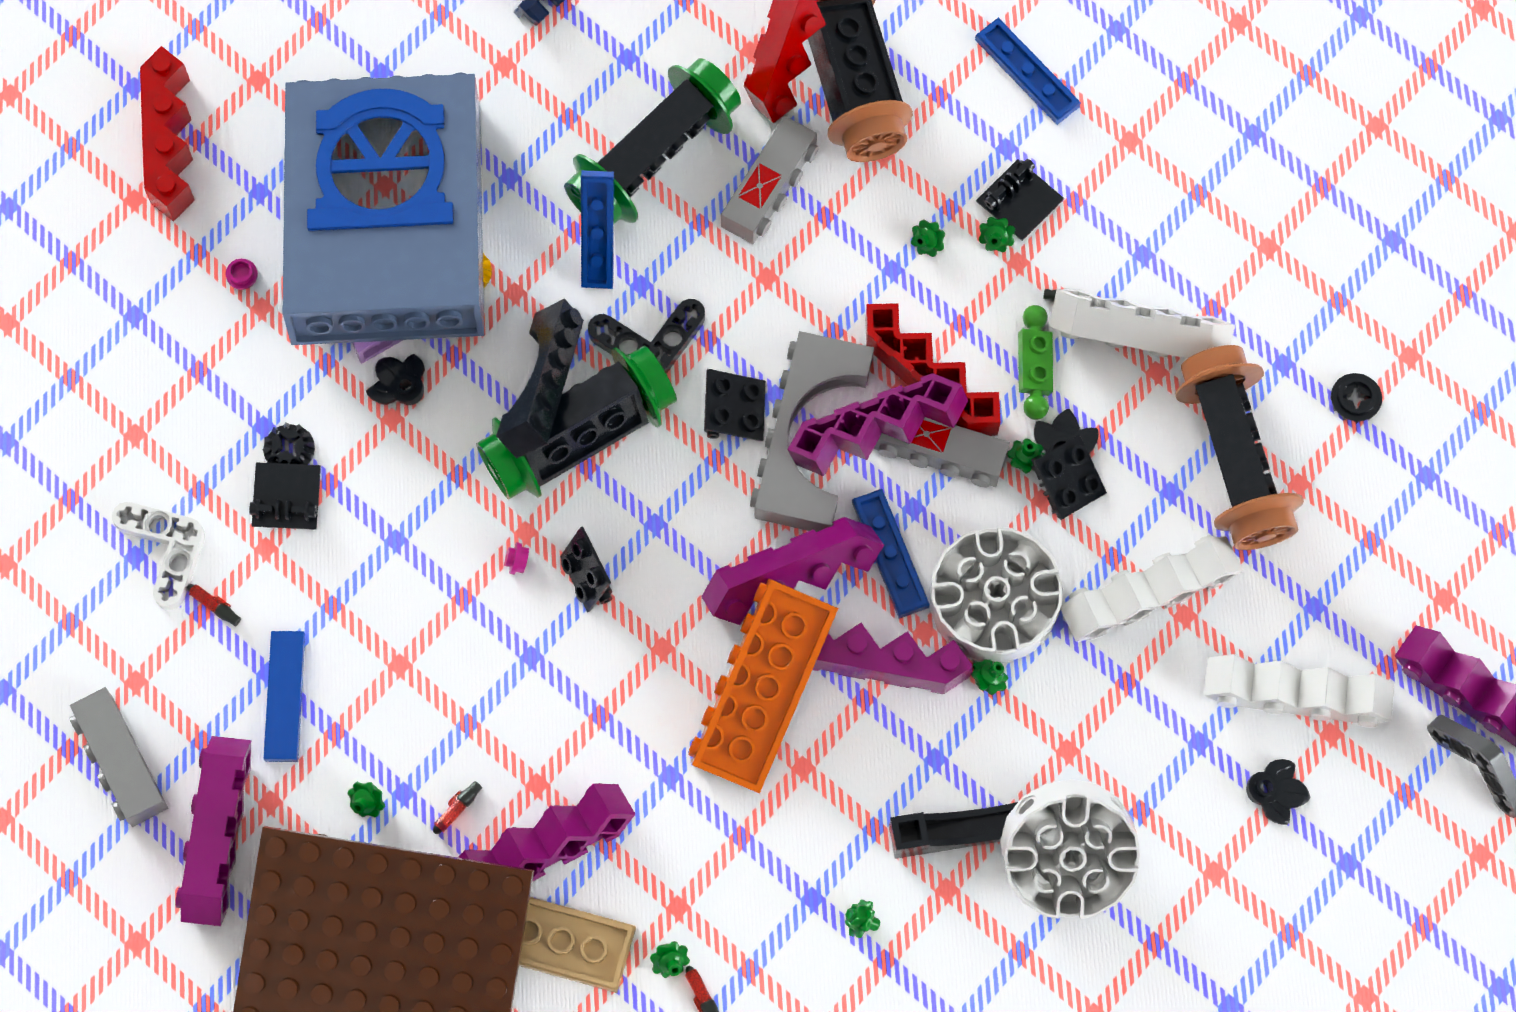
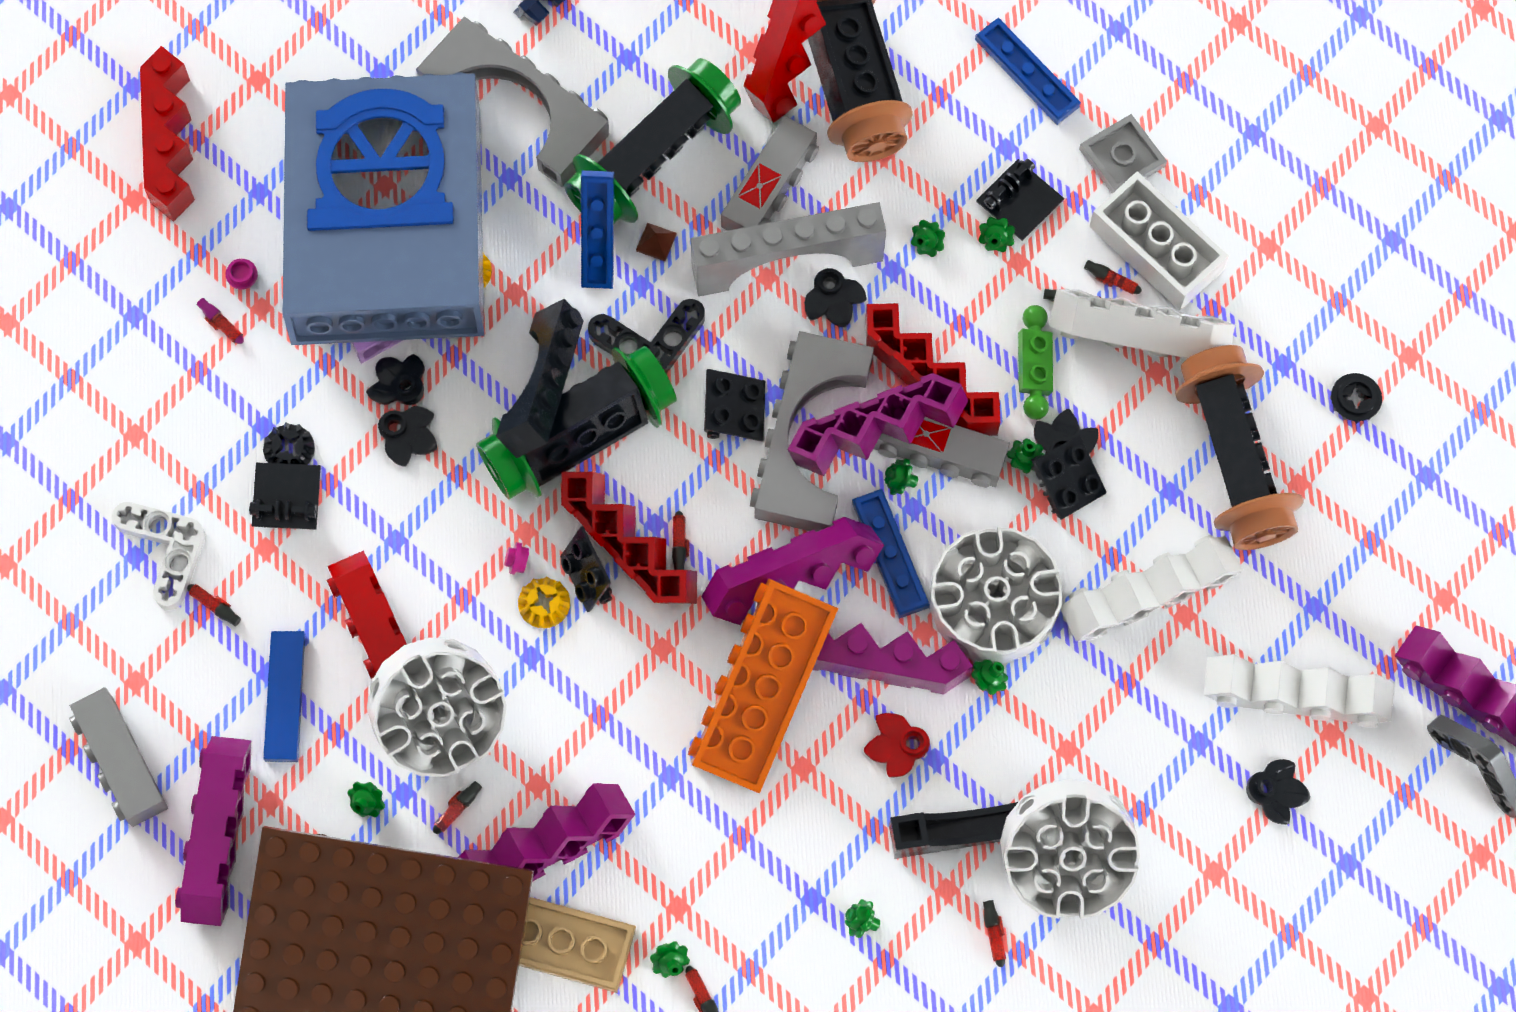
none -> piece [196,298,244,344]
none -> red brick [326,550,407,679]
none -> white brick [367,638,507,777]
none -> black plate [378,406,437,467]
none -> light grey arch [416,16,610,188]
none -> yellow gear [518,576,570,628]
none -> red brick [561,471,697,604]
none -> copper slope [636,223,677,261]
none -> clear red piece [672,511,690,570]
none -> light grey arch [690,202,886,297]
none -> black plate [804,268,867,327]
none -> red plate [863,713,930,778]
none -> green plant [884,458,919,495]
none -> piece [983,900,1007,967]
none -> light grey plate [1079,113,1167,193]
none -> clear red piece [1083,260,1142,295]
none -> white brick [1089,171,1229,311]

